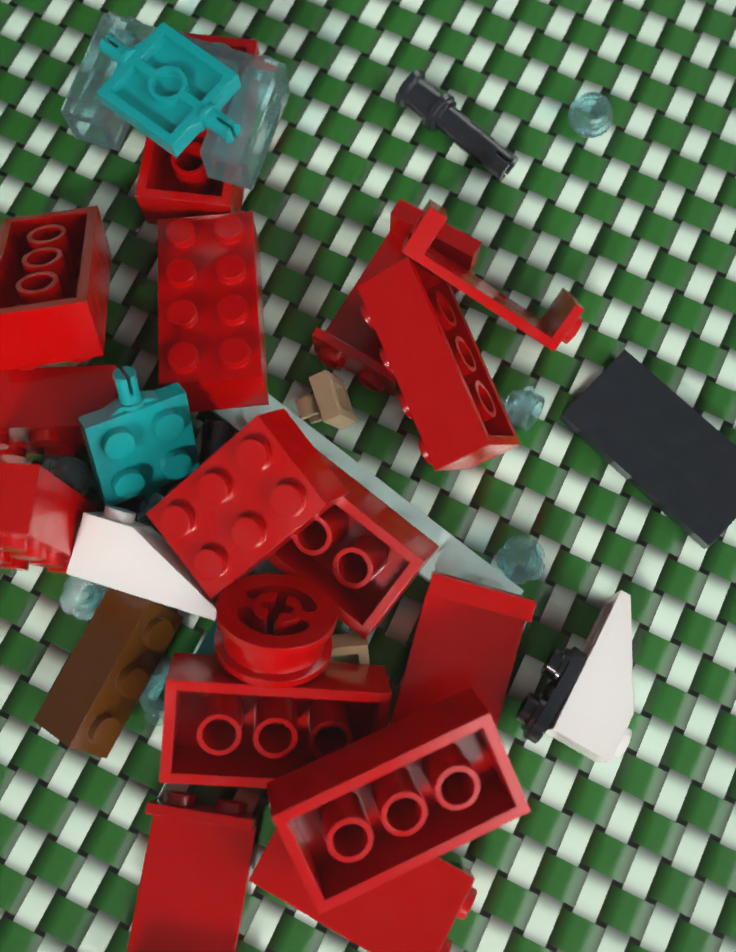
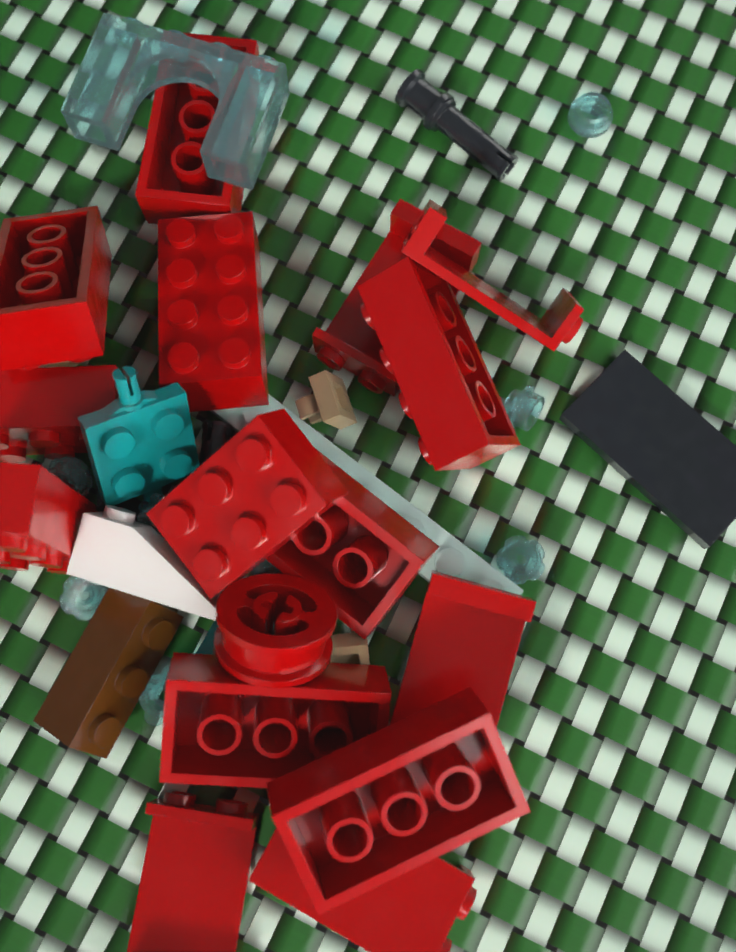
teal plate [96,22,242,158] -> none
black bracket [515,646,587,744] -> none
white slope [545,590,634,762] -> none

